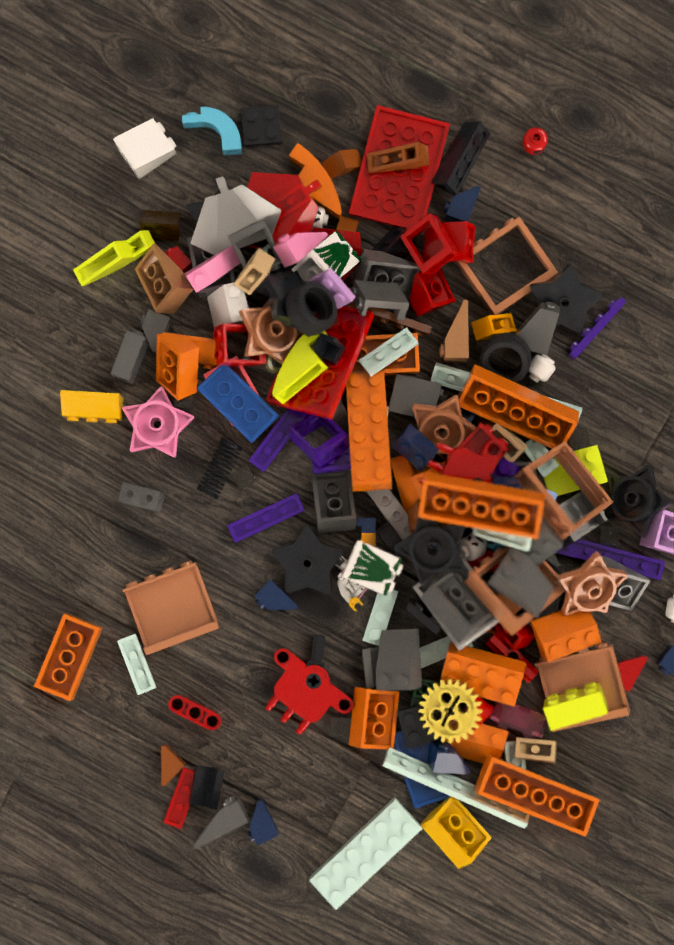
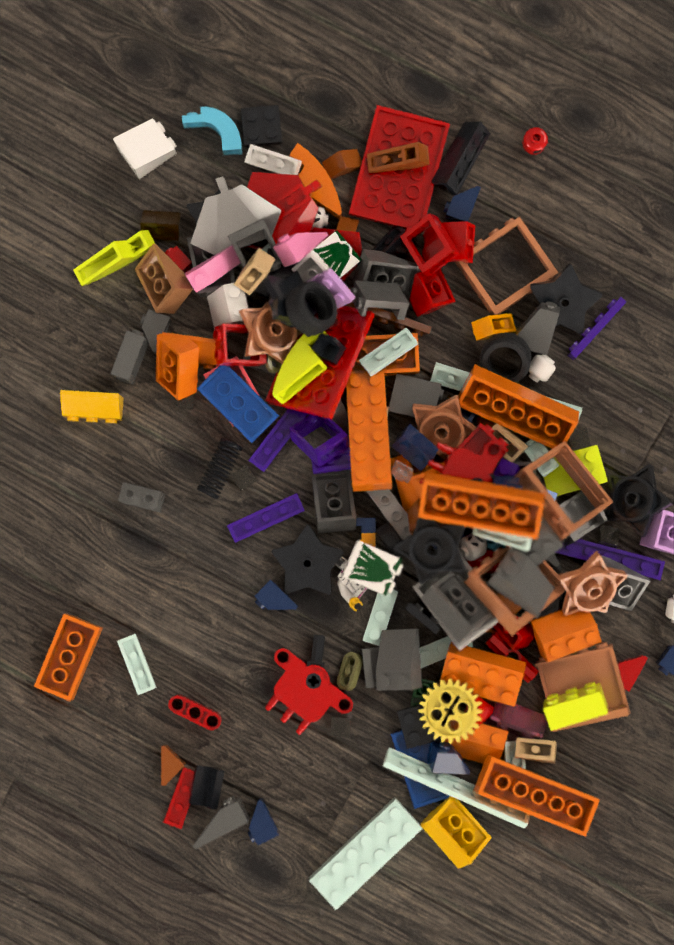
bright pink plate [122,386,194,458] -> none
nougat panel [123,561,220,655] -> none
orange slope [349,687,400,749] -> none
medium nougat slope [439,300,469,363] -> none
none -> white plate [245,144,302,175]
none -> olive plate [337,652,363,691]
none -> clear plate [391,460,413,483]

